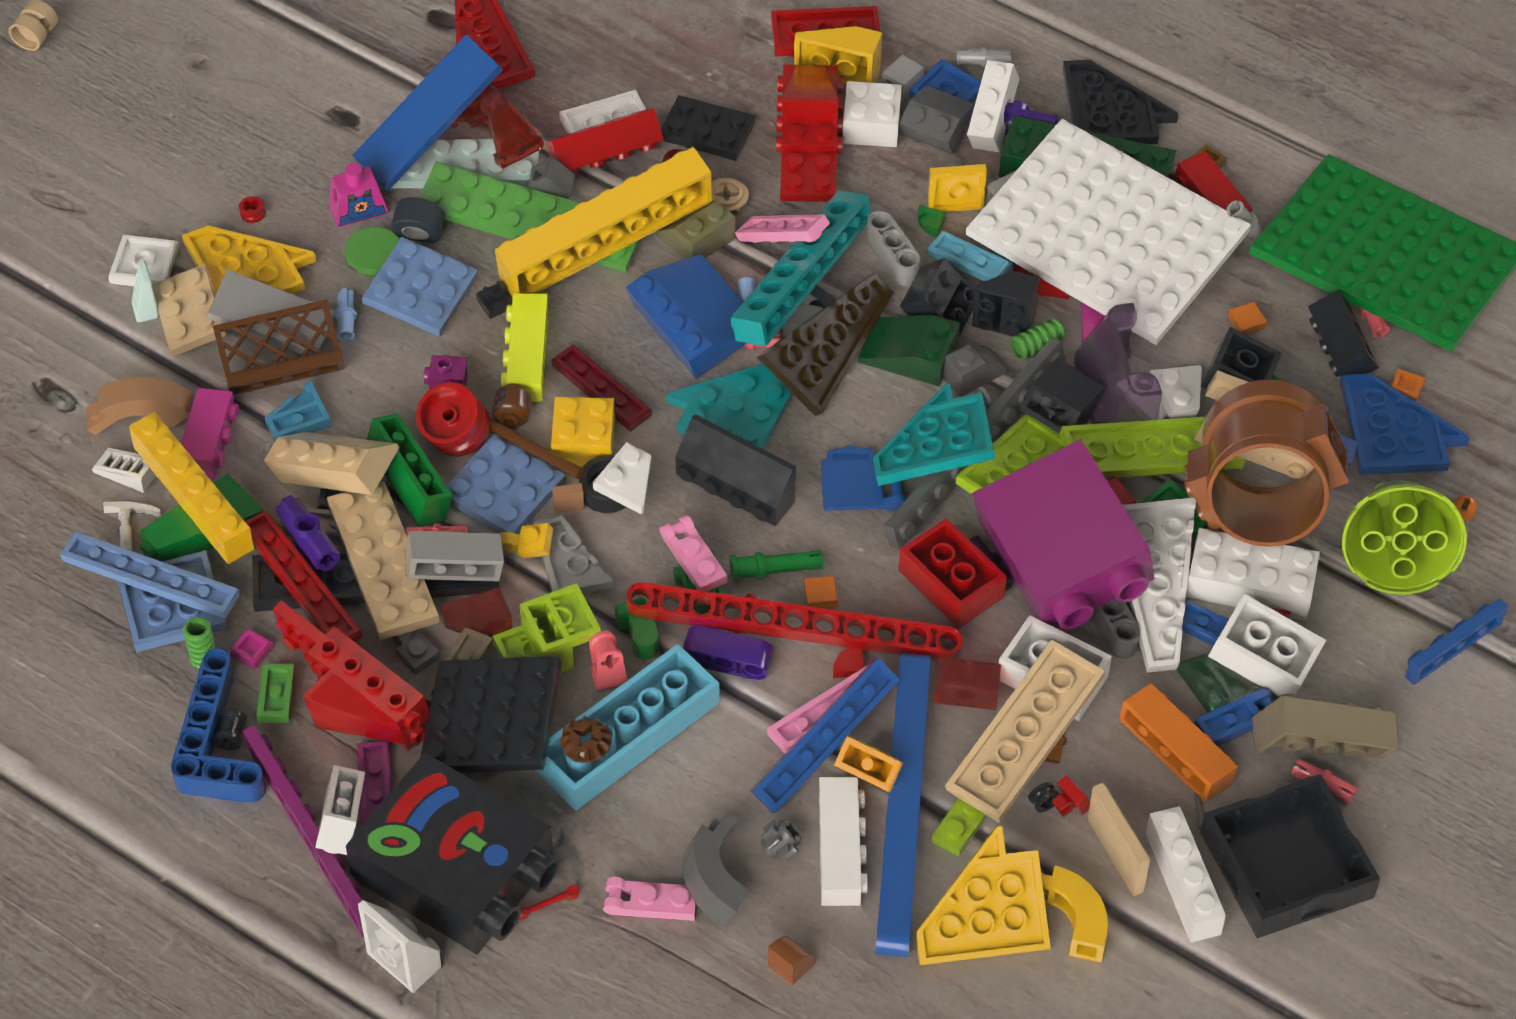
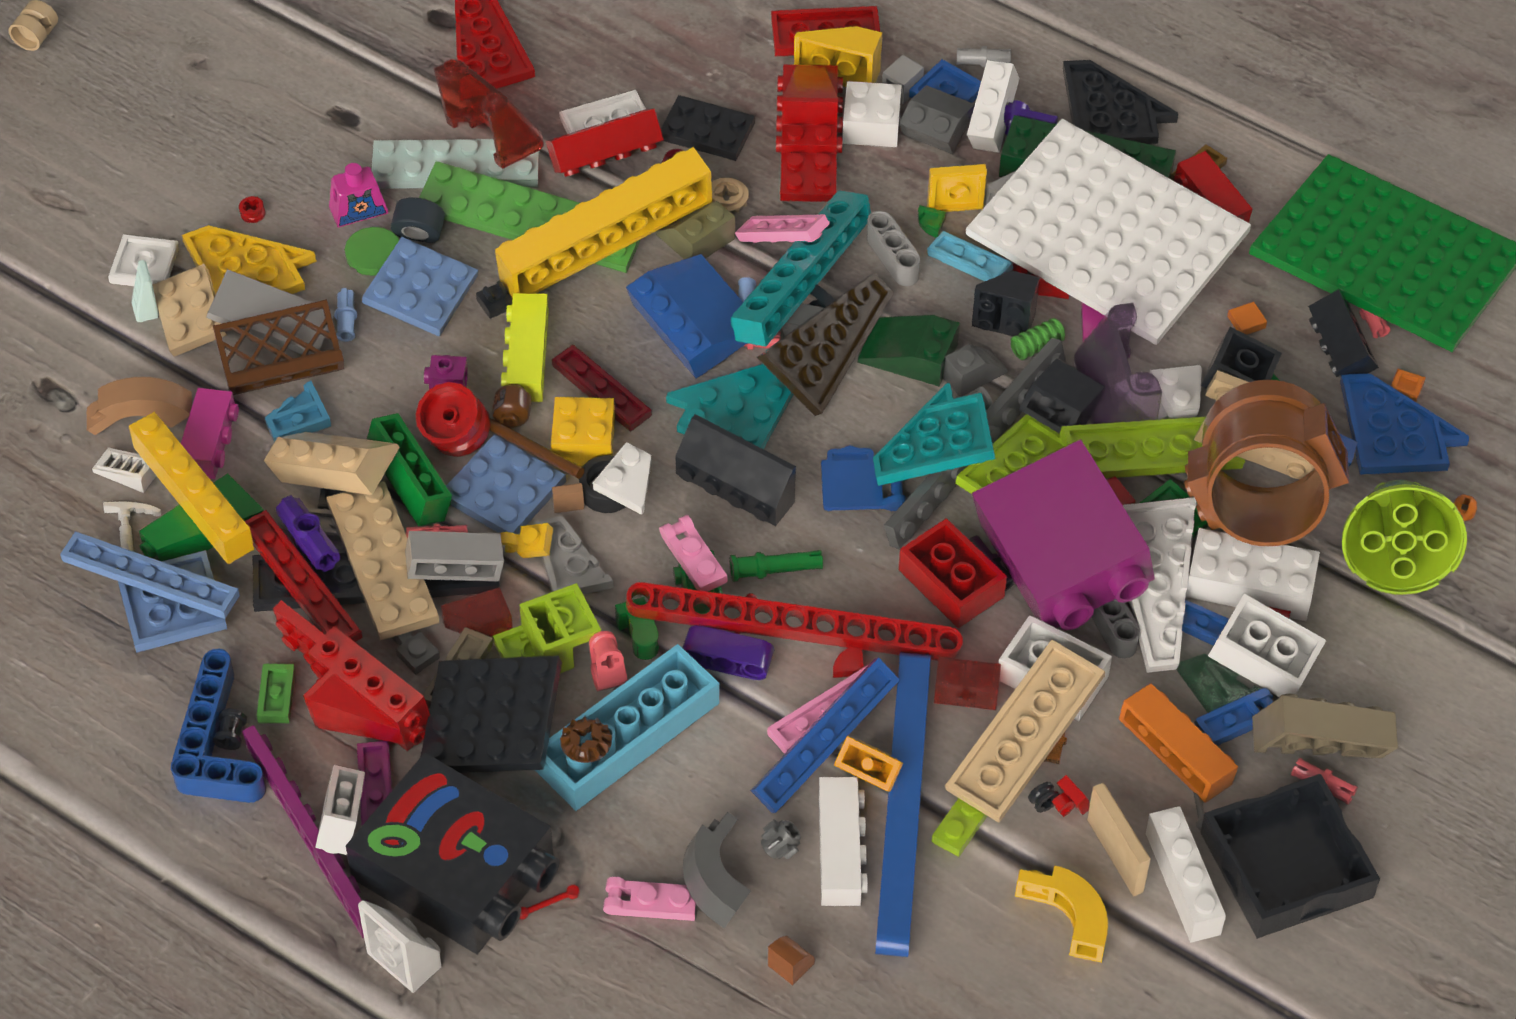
bright green piece [183,617,216,669] -> none
dark pink tile [229,628,274,669] -> none
blue tile [352,34,503,191] -> none
dark grey brick [528,156,575,199] -> none
orange tile [803,575,838,608] -> none
black slope [900,258,975,336] -> none
yellow wing [915,826,1051,965] -> none
light grey pin [1226,200,1264,243] -> none
blue plate [1405,598,1508,685] -> none

